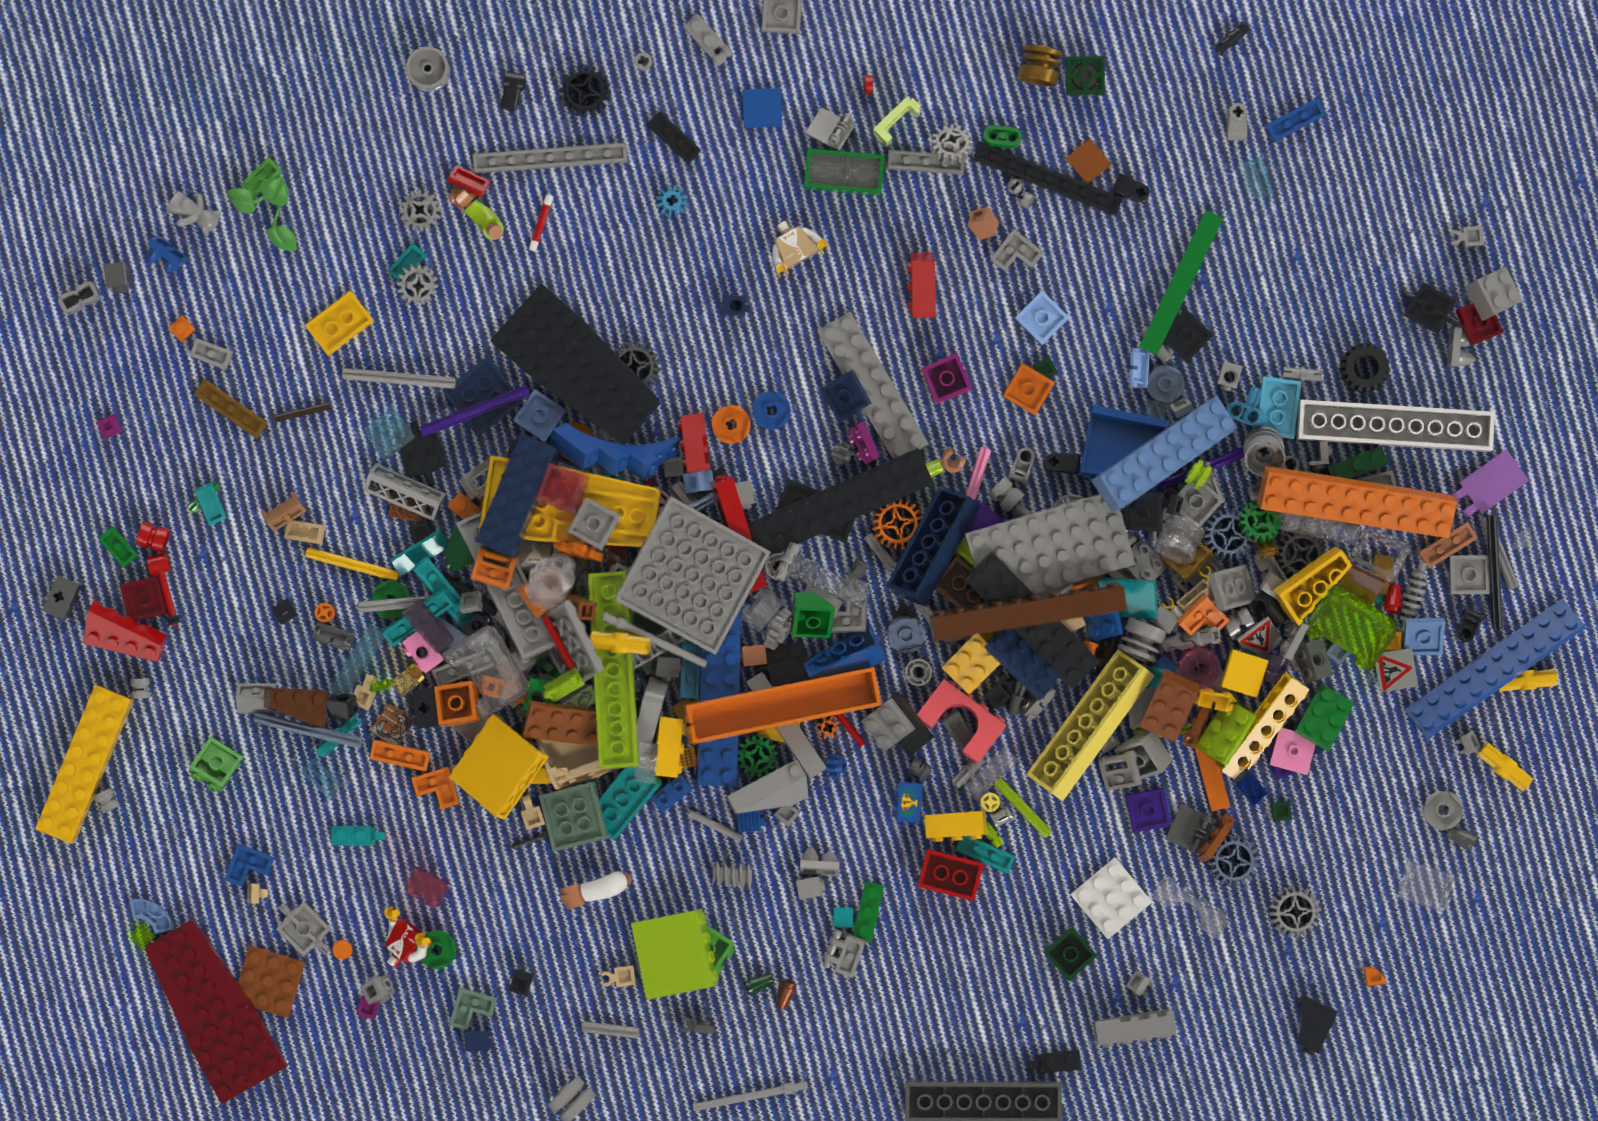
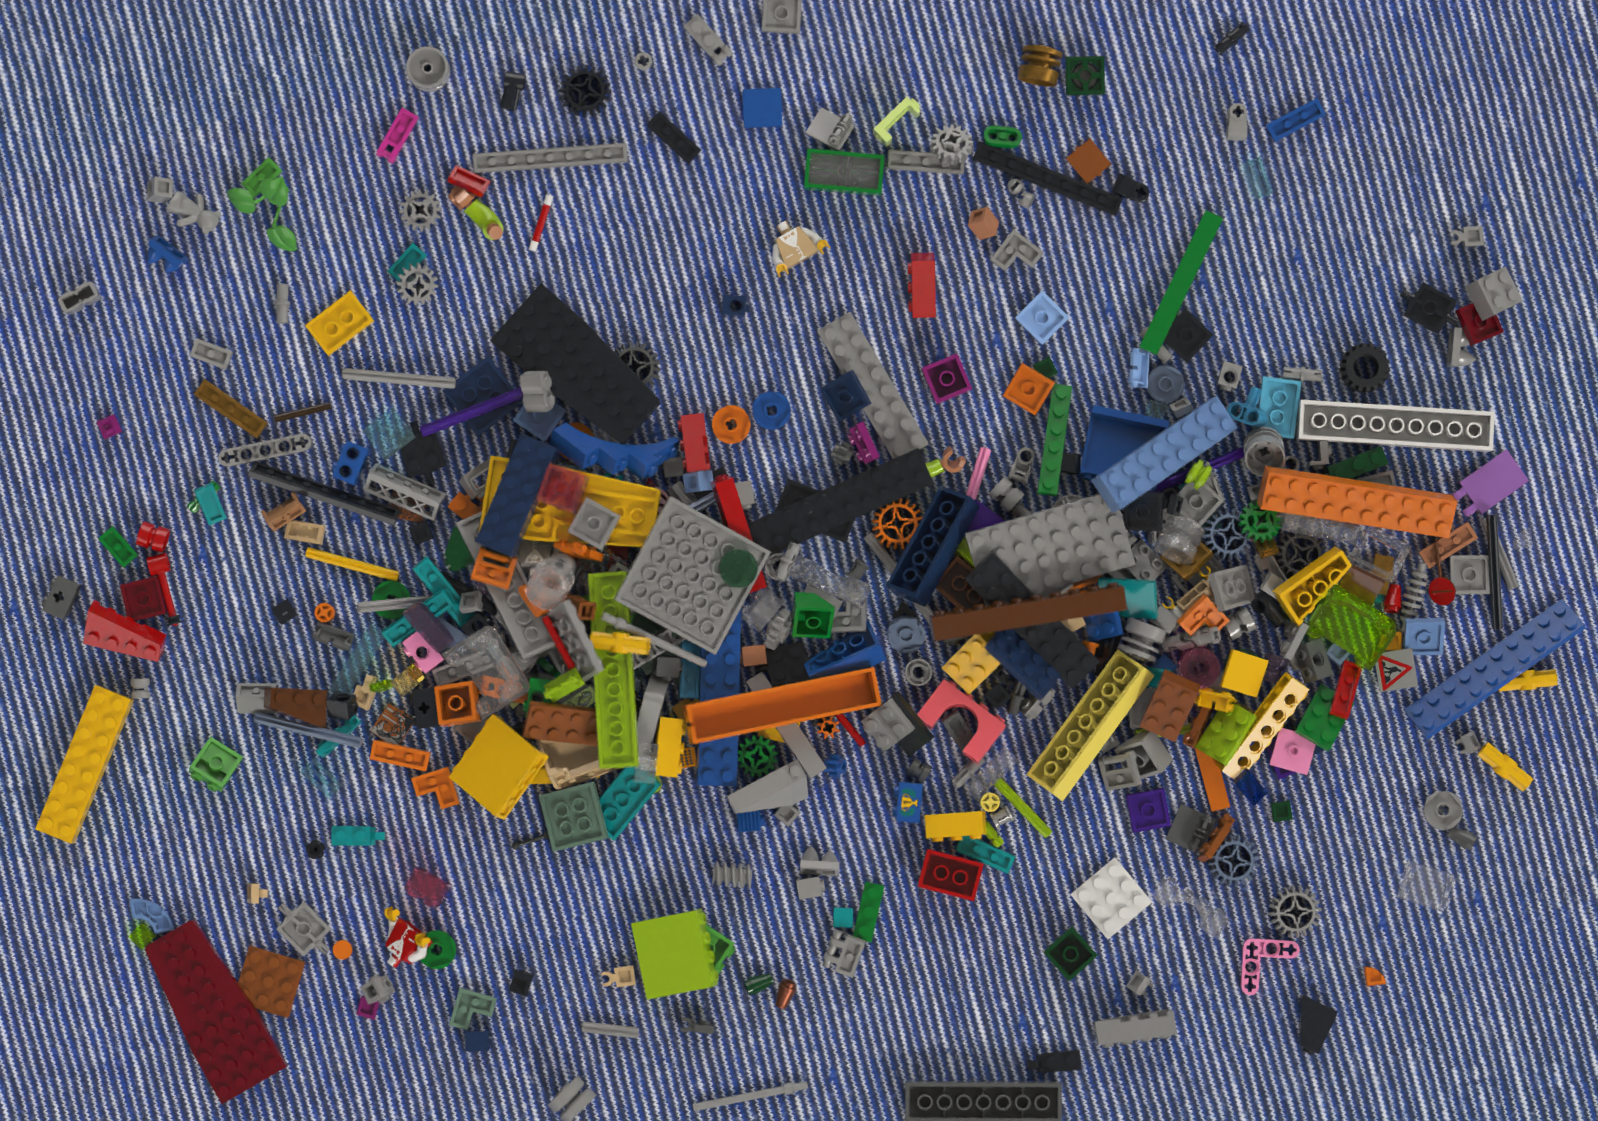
light grey wheel [94,788,120,814] -> none
dark grey brick [103,262,132,294] -> none
orange plate [168,315,196,343] -> none
blue plate [224,844,275,887] -> none
teal tile [390,529,448,576] -> none
tan plate [521,794,545,830] -> none
white piece [560,871,632,910] -> none
blue brick [650,774,693,813] -> none
dark azure gear [656,185,689,218] -> none
light grey bar [688,810,743,842] -> none
red tile [863,75,873,95] -> none
light grey piece [1237,616,1284,658] -> none
black piece [1454,605,1485,644] -> none
none -> light grey brick [146,177,173,204]
none -> light grey beam [218,434,312,467]
none -> black tile [248,461,401,525]
none -> light grey pin [274,284,290,324]
none -> black plate [306,840,325,859]
none -> blue brick [331,441,370,486]
none -> dark pink plate [376,108,419,164]
none -> light grey brick [520,371,555,412]
none -> clear green tile [718,549,758,588]
none -> green plate [1037,384,1072,497]
none -> bright pink beam [1240,938,1300,995]
none -> red tile [1329,660,1363,720]
none -> red piece [1429,541,1456,606]

